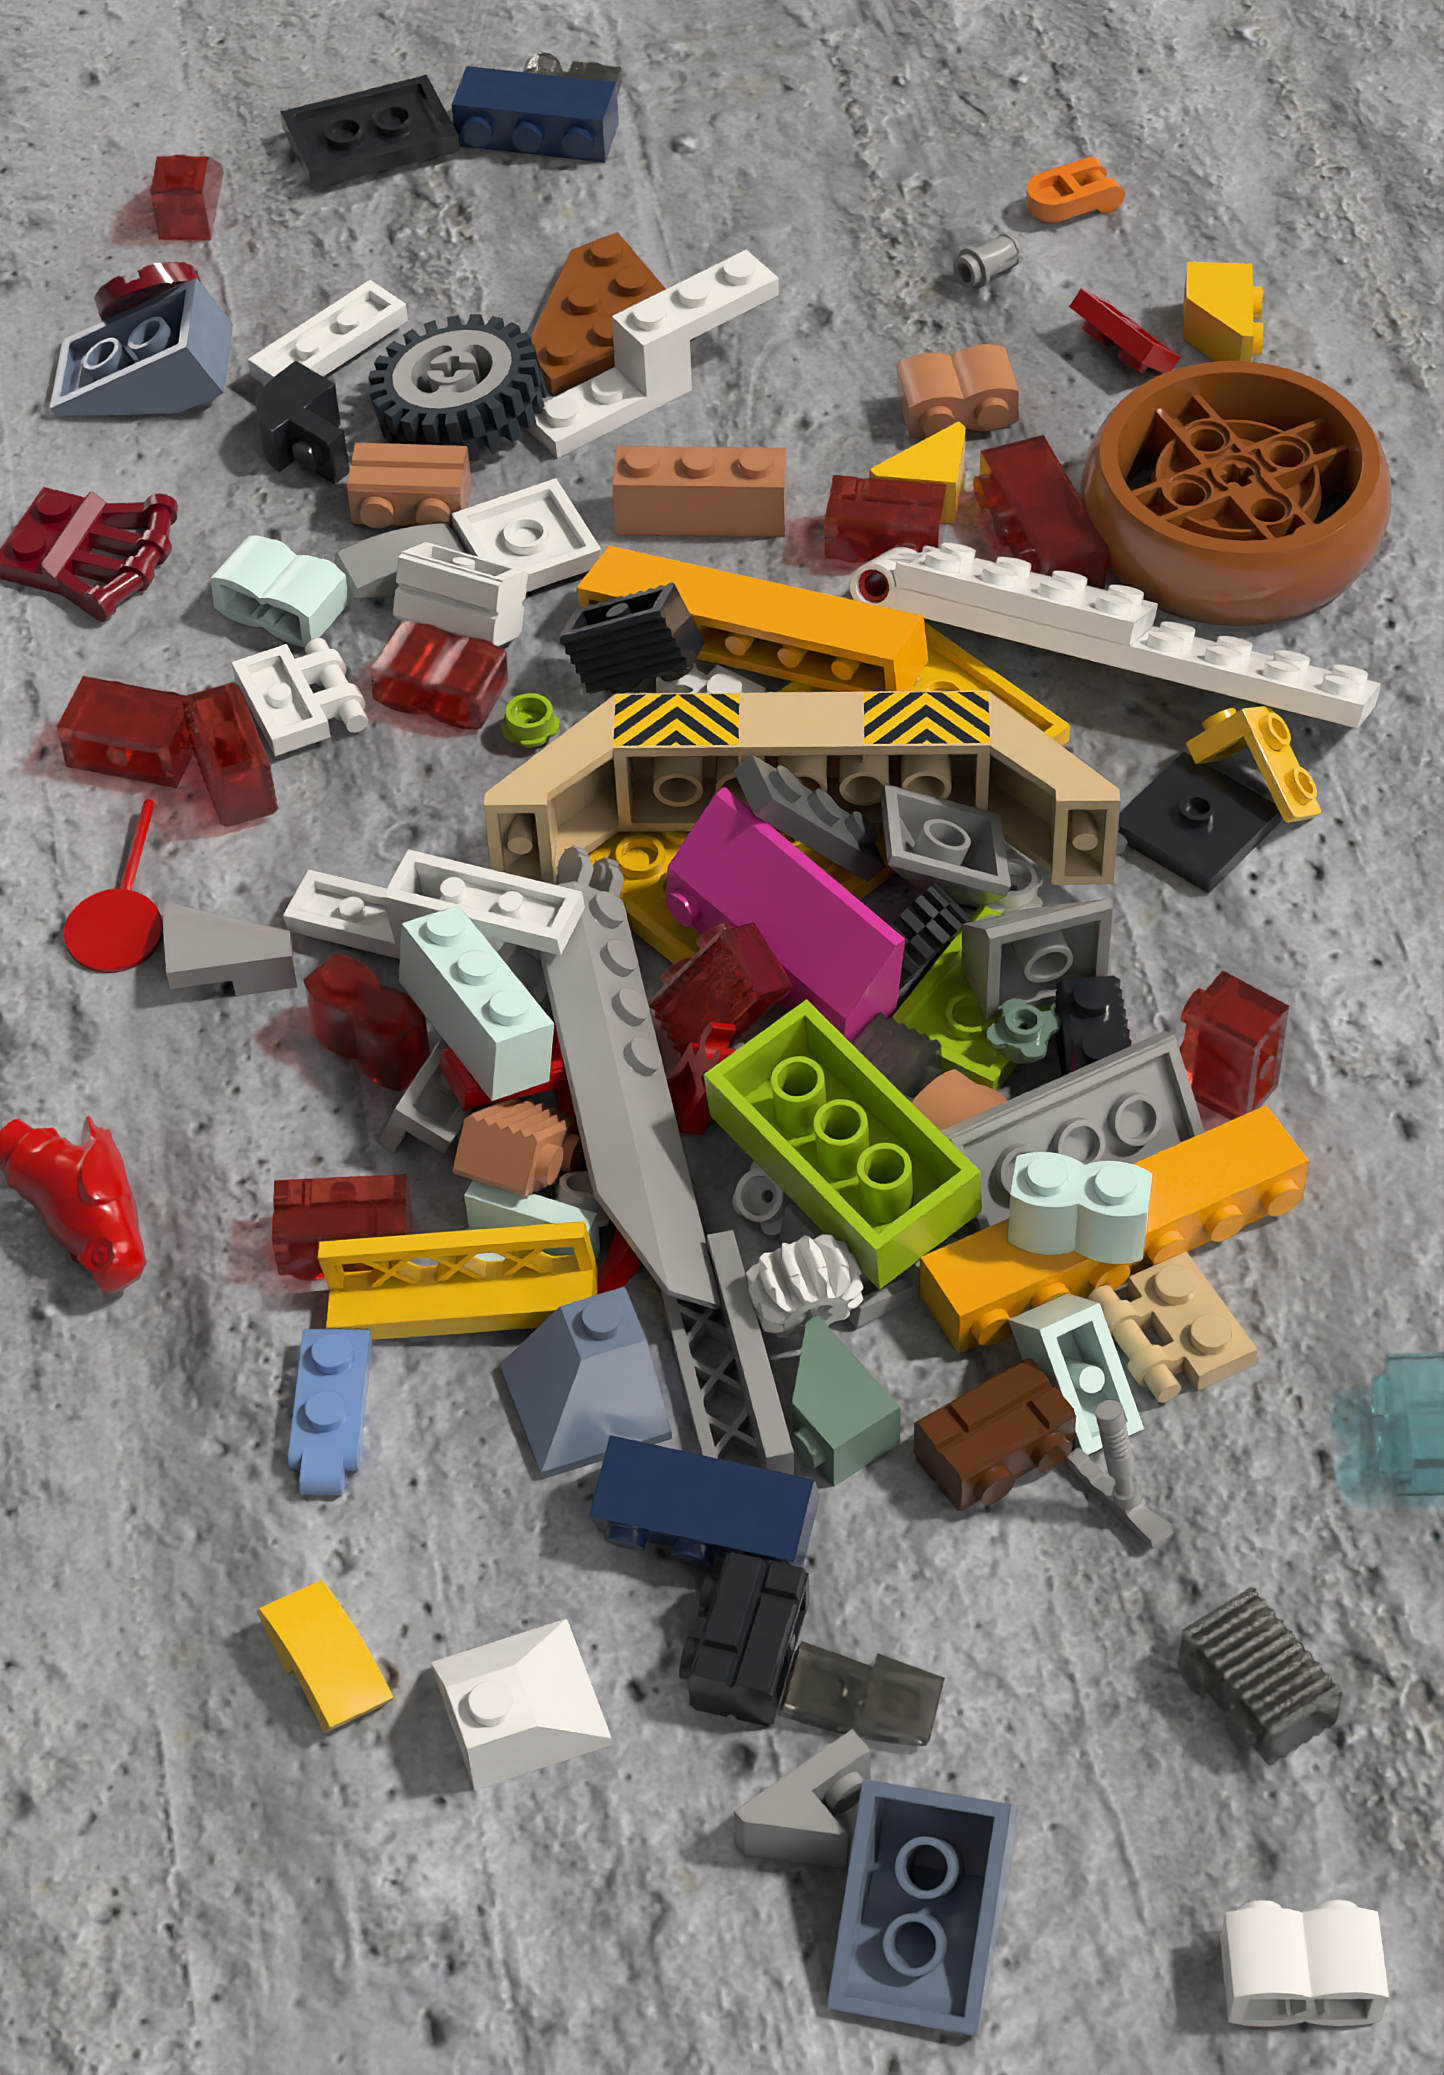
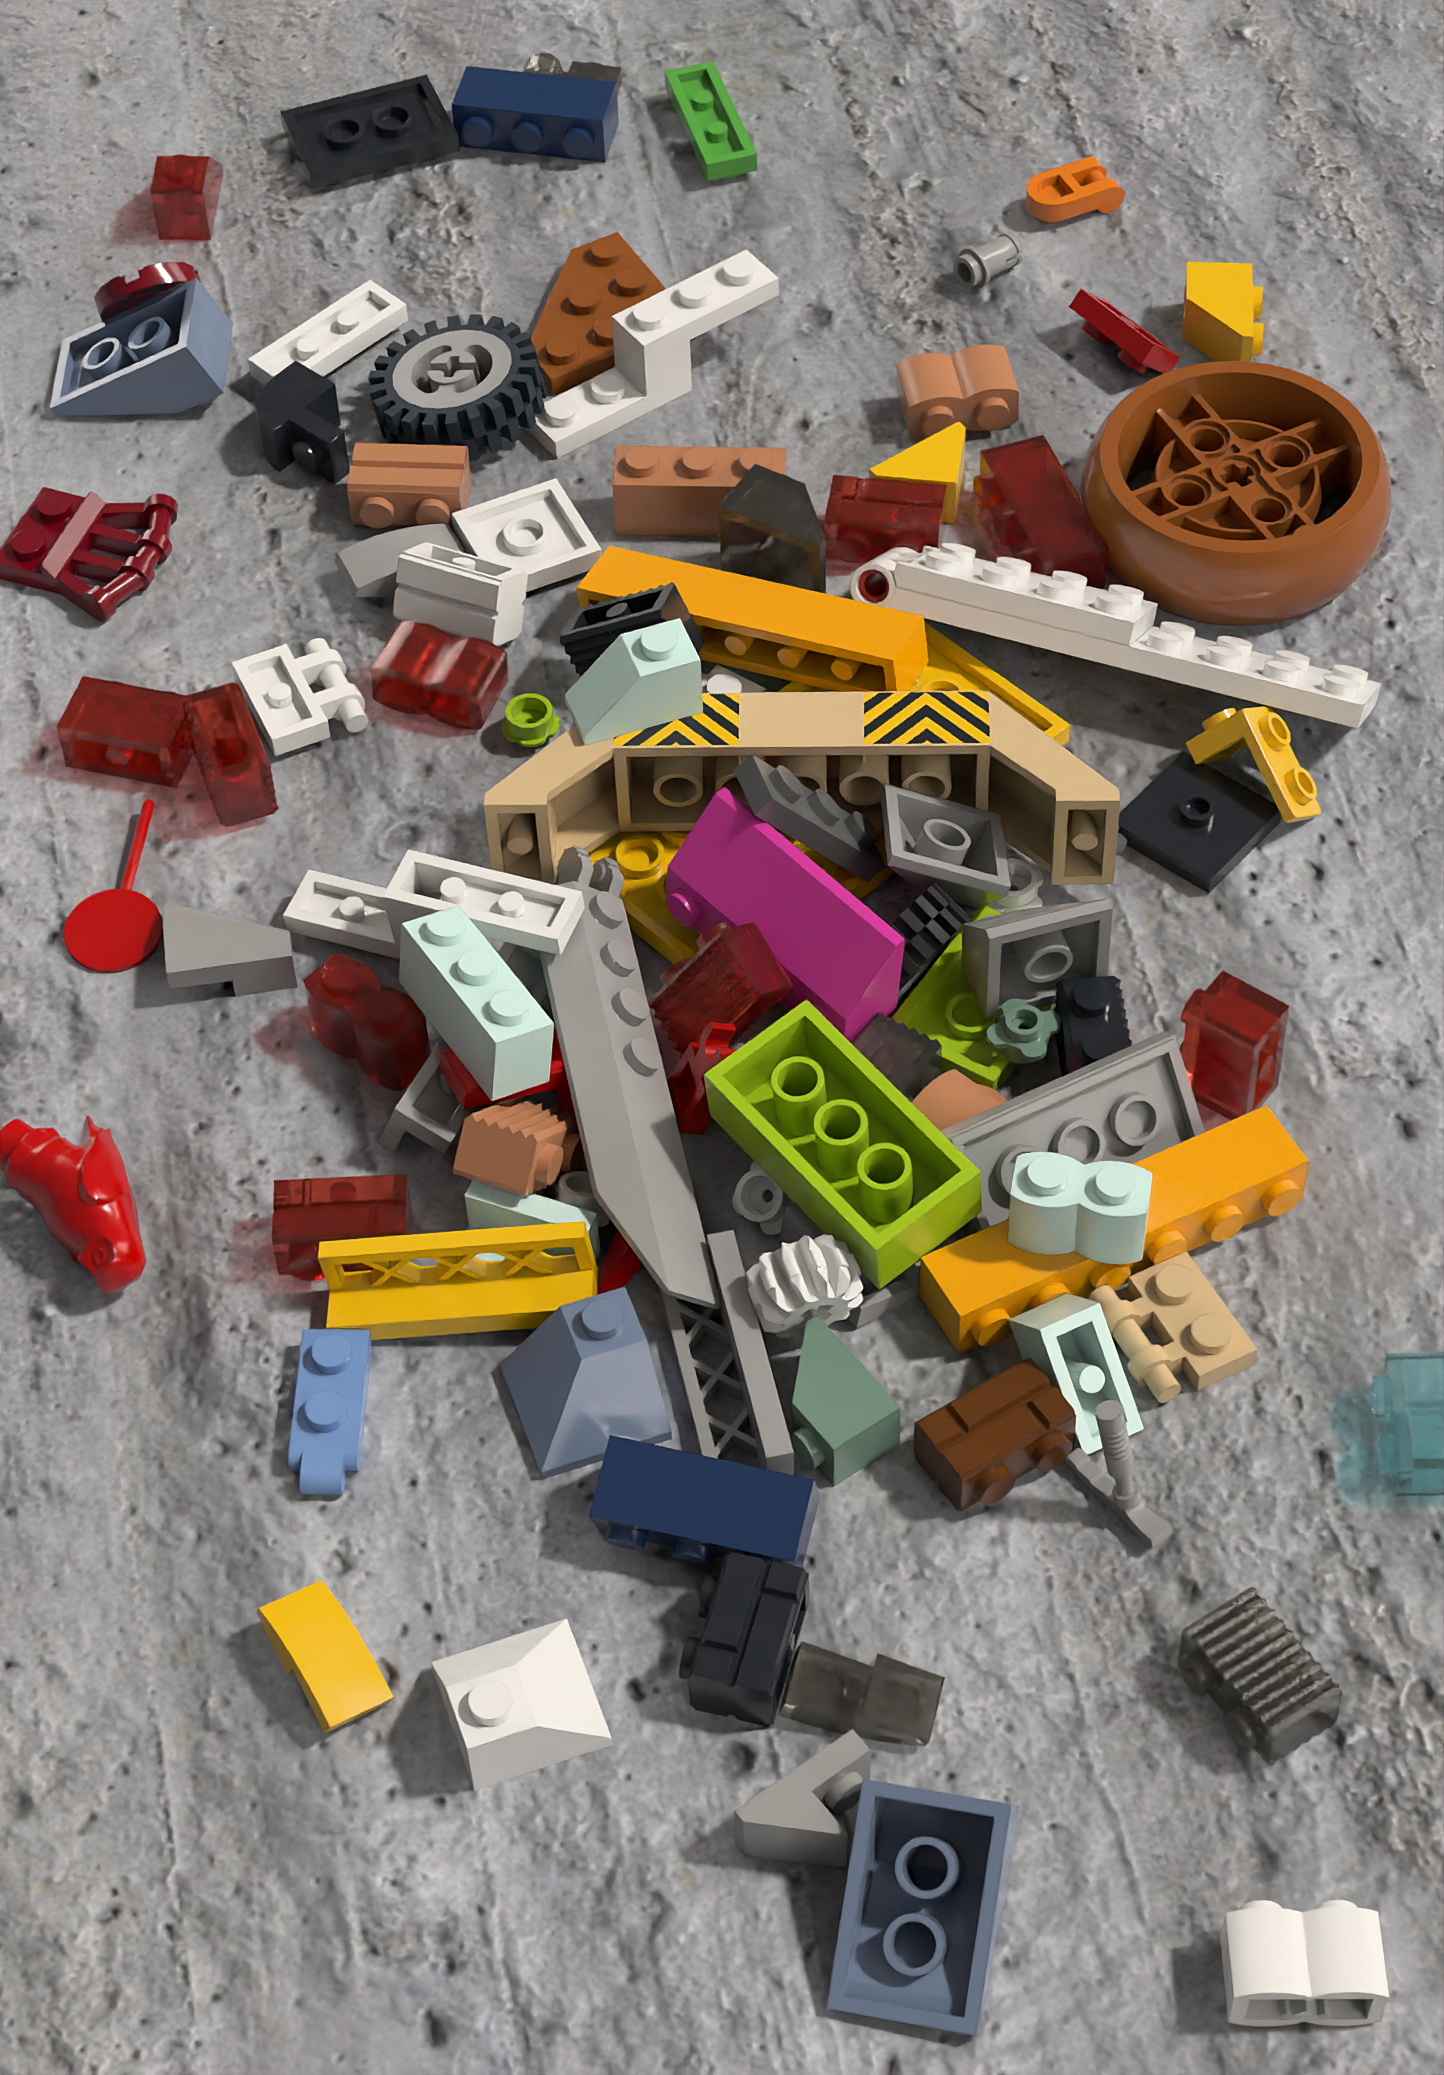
light aqua brick [210,535,348,647] -> none
none -> light aqua slope [565,618,703,745]
none -> bright green plate [664,61,758,181]
none -> clear smoke slope [718,464,826,594]

